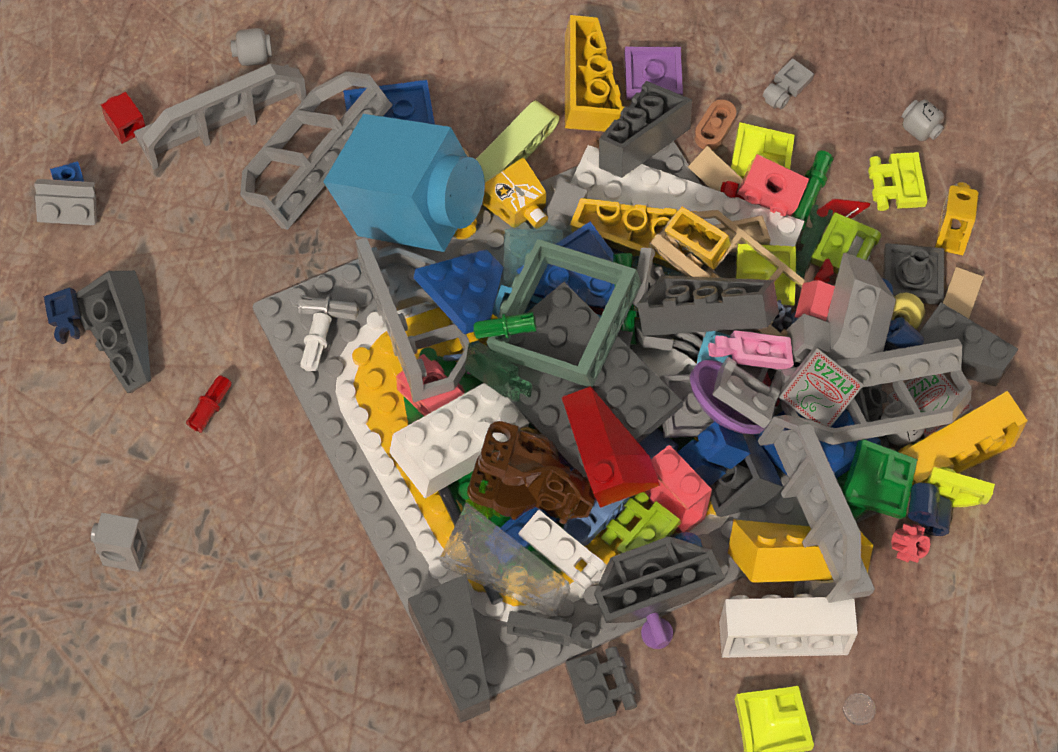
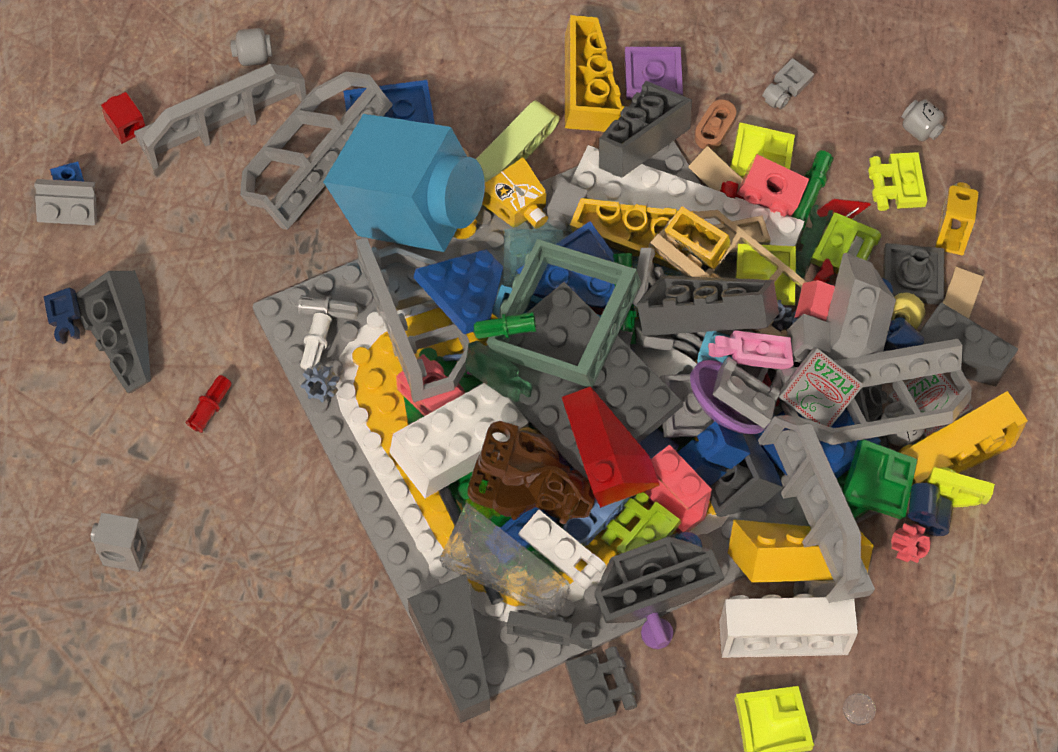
none -> sand blue gear [301,362,340,403]

